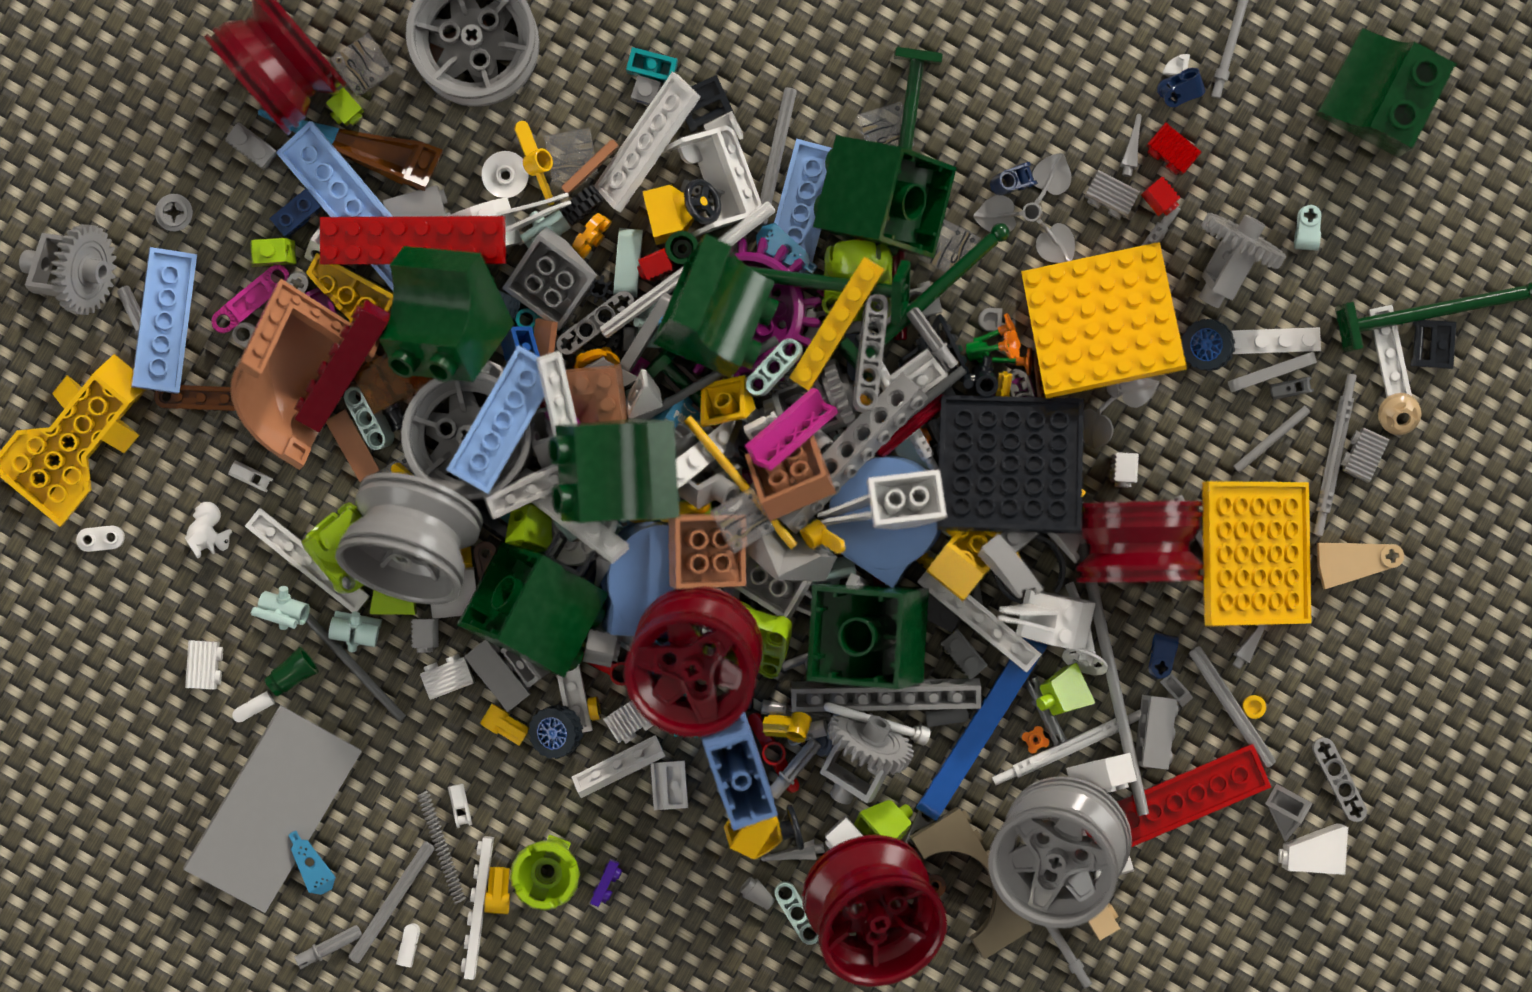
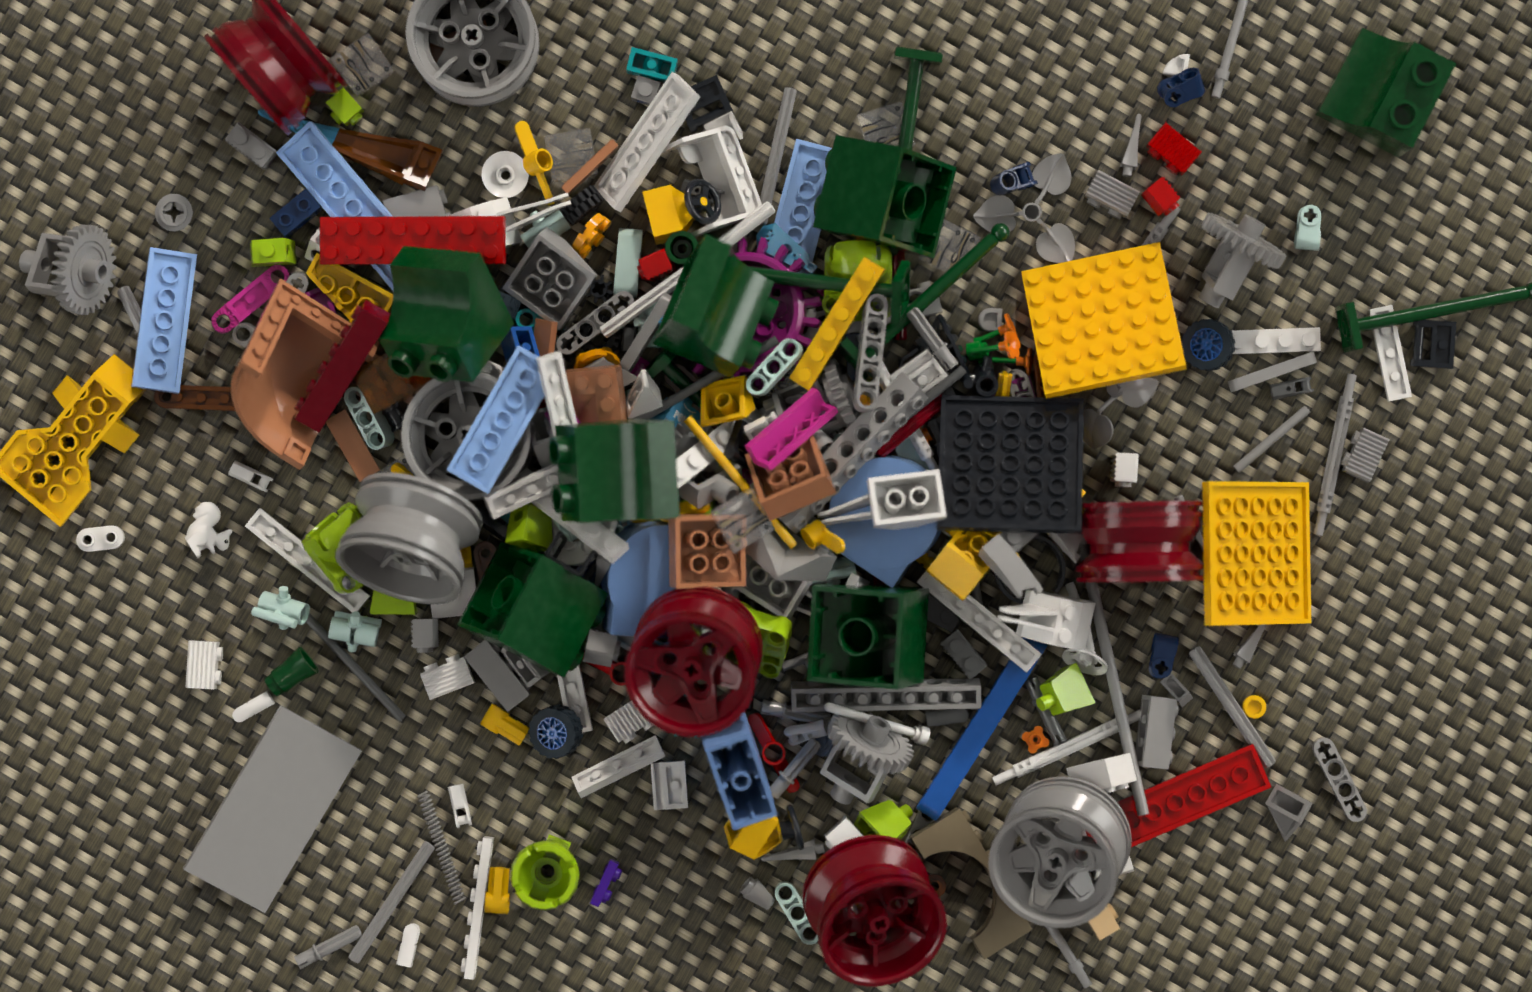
dark azure piece [288,831,336,895] -> none
yellow tile [587,696,601,721] -> none
yellow piece [763,712,812,743] -> none
white slope [1278,824,1348,875] -> none
tan piece [1316,543,1404,589] -> none
tan piece [1378,393,1421,435] -> none

